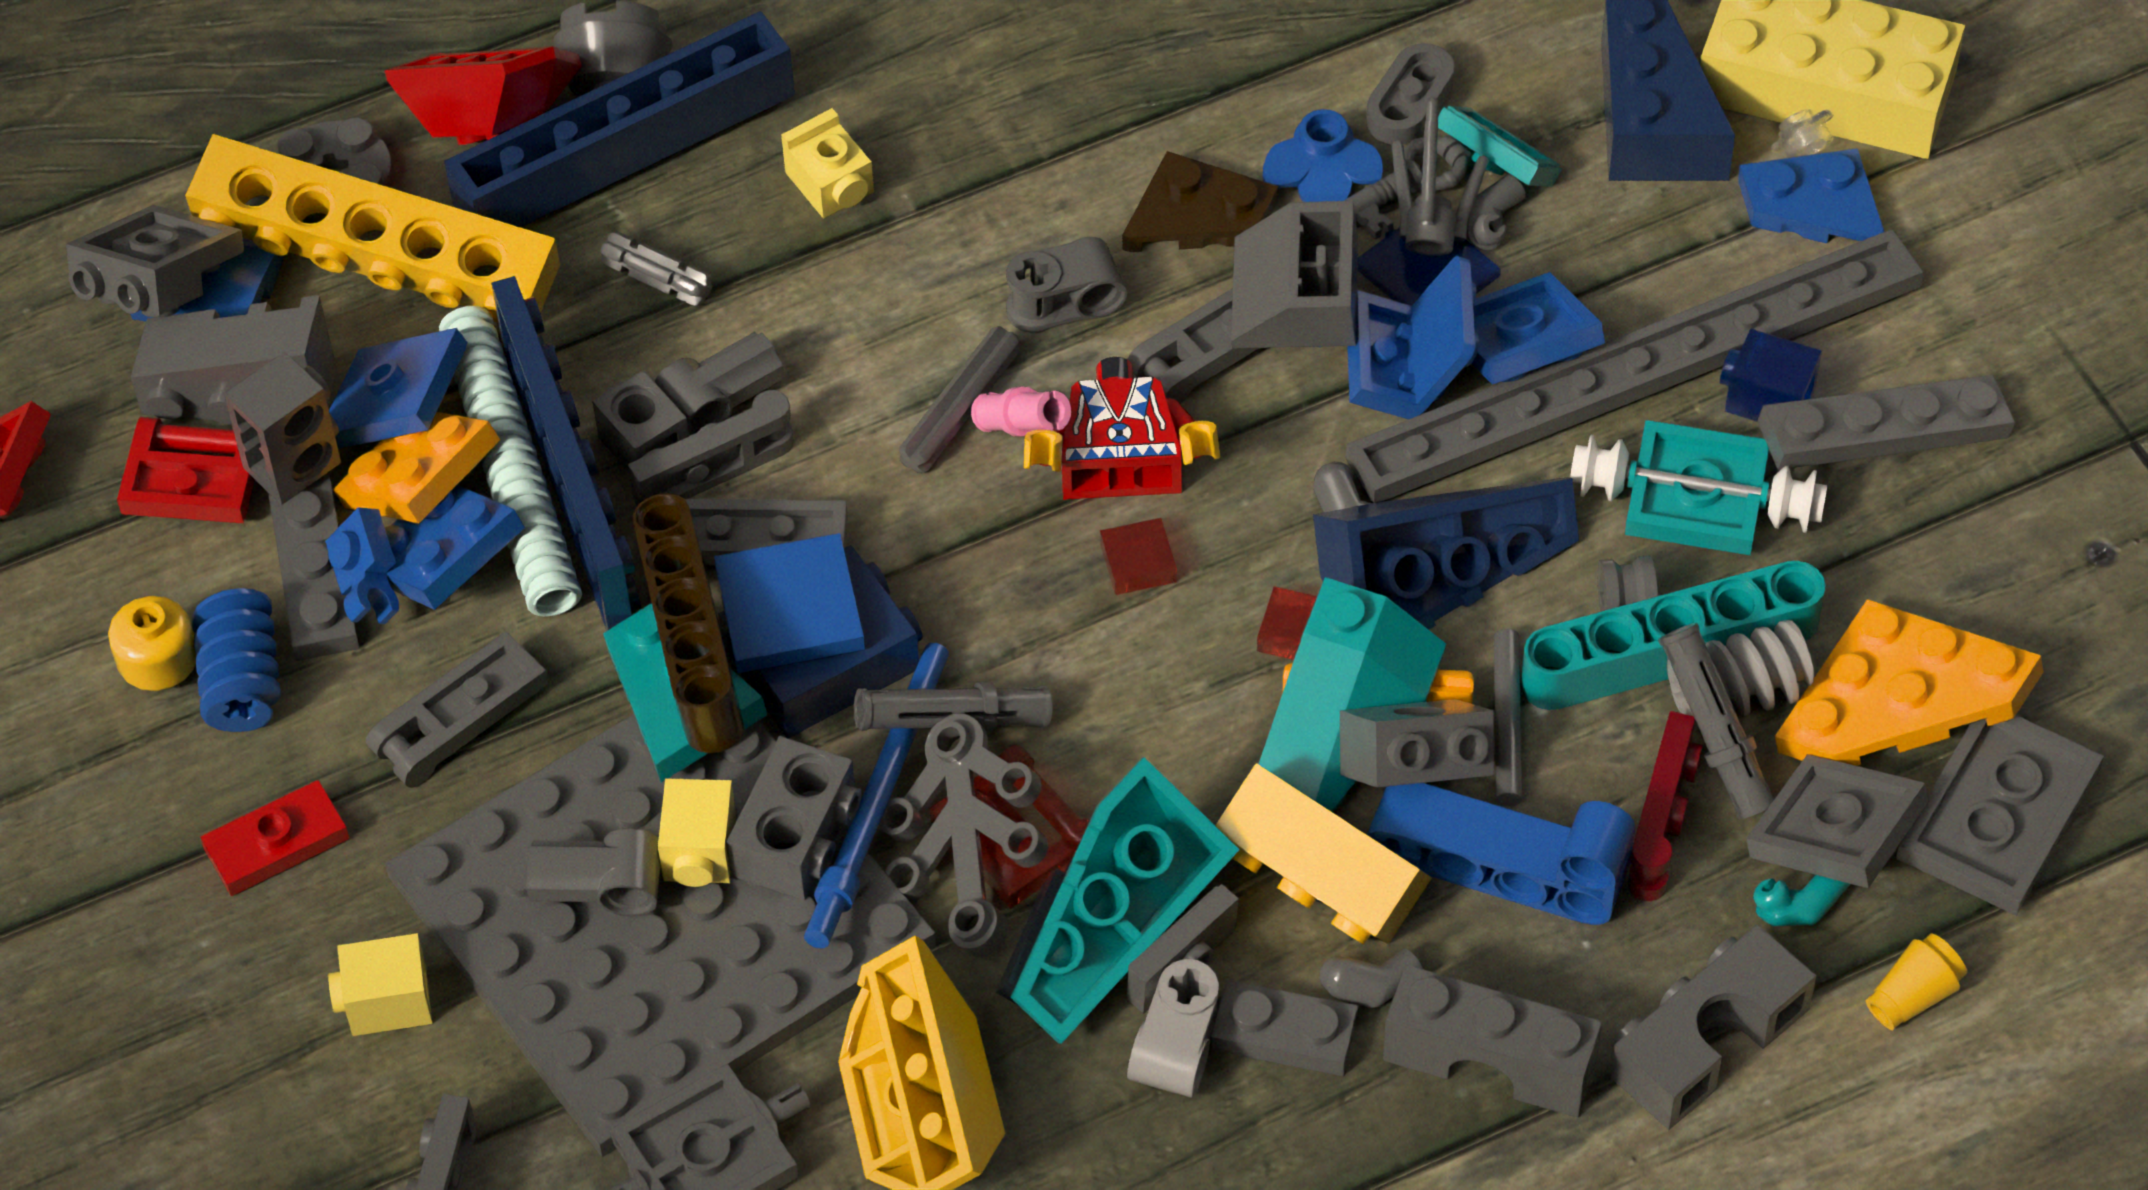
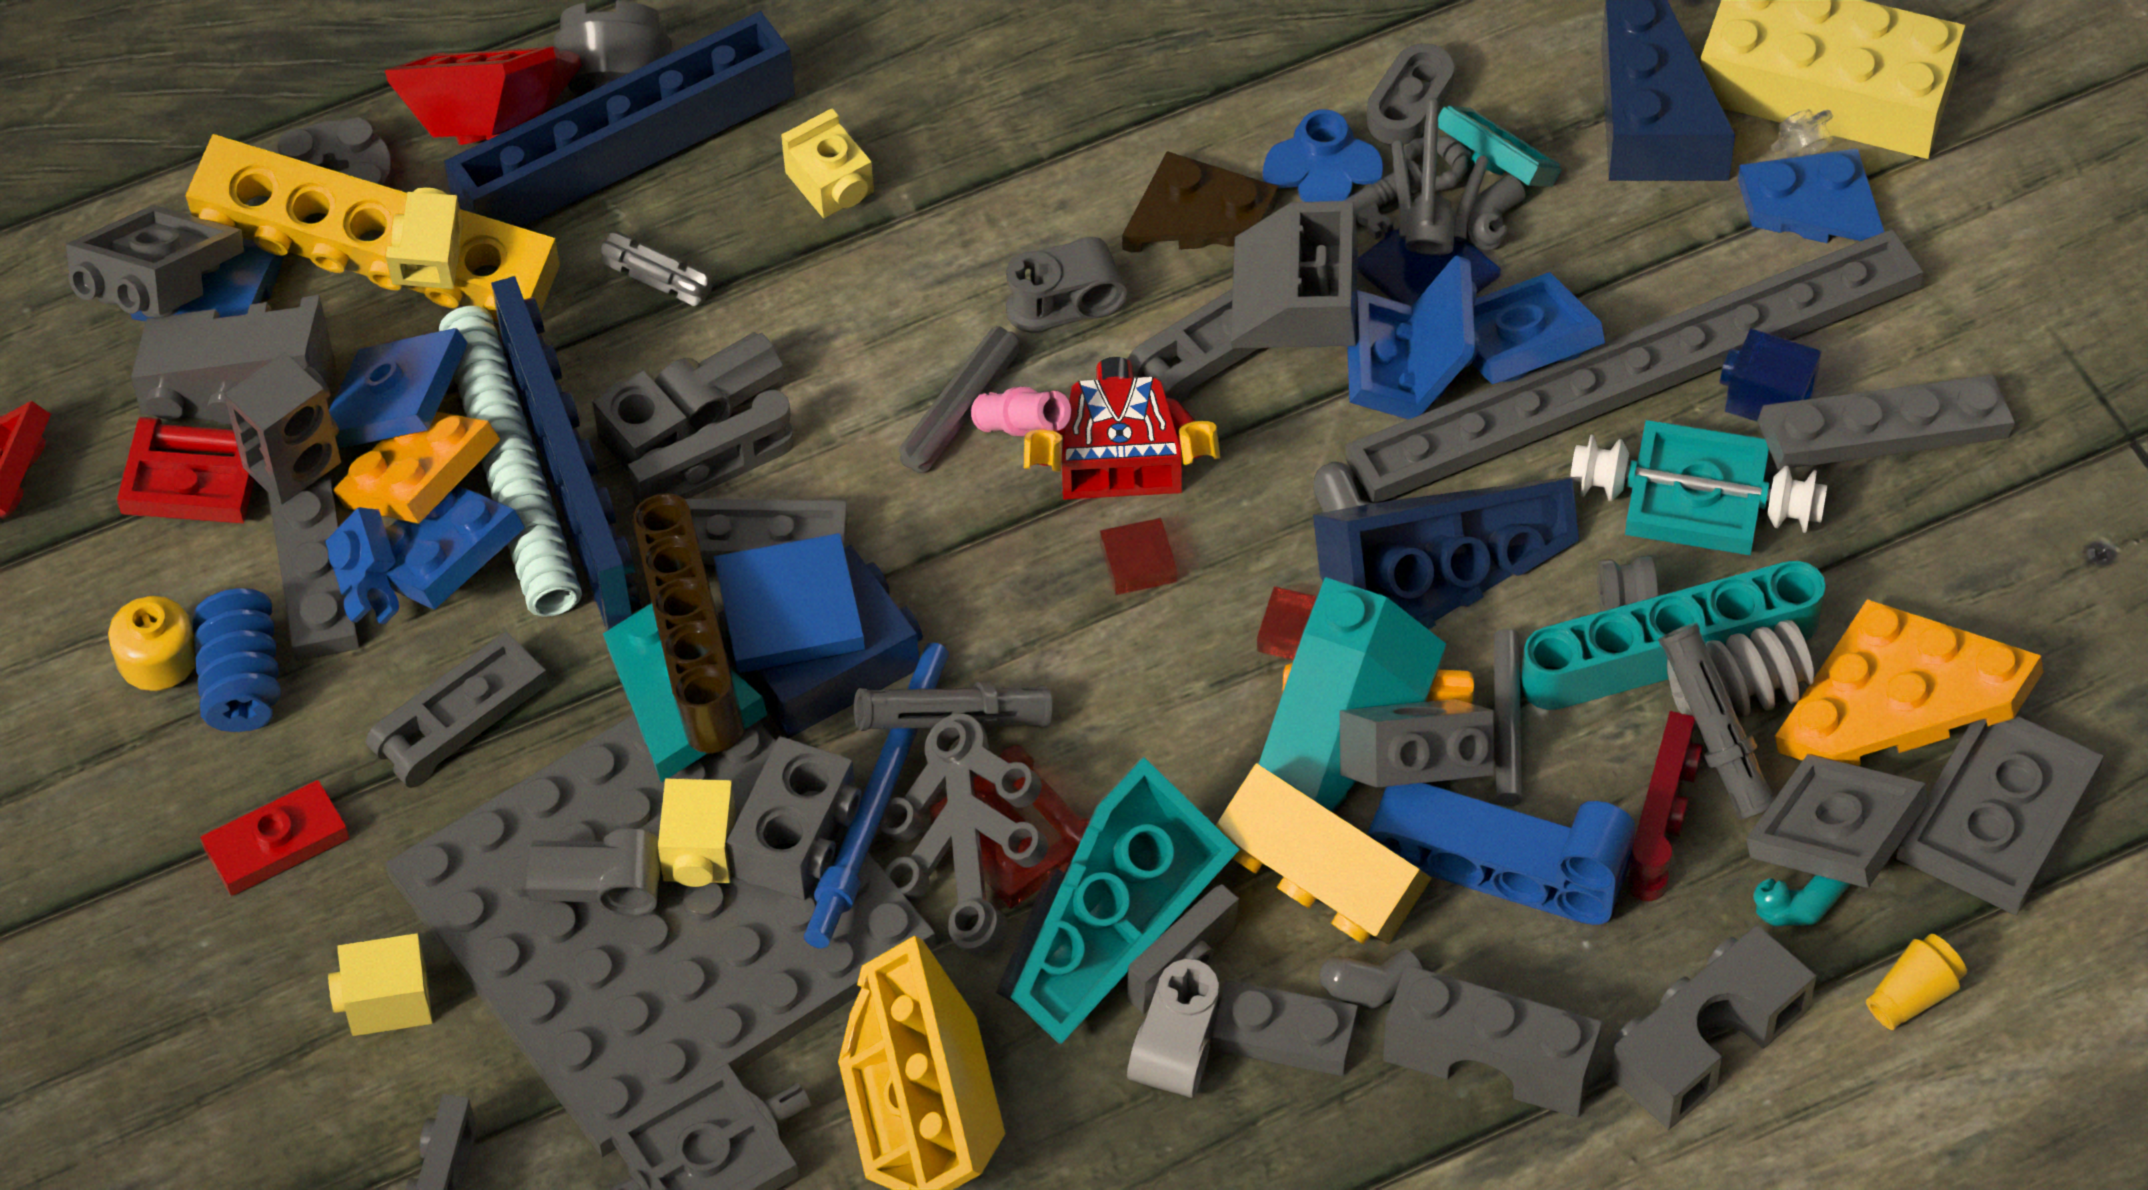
none -> light yellow brick [386,188,463,289]

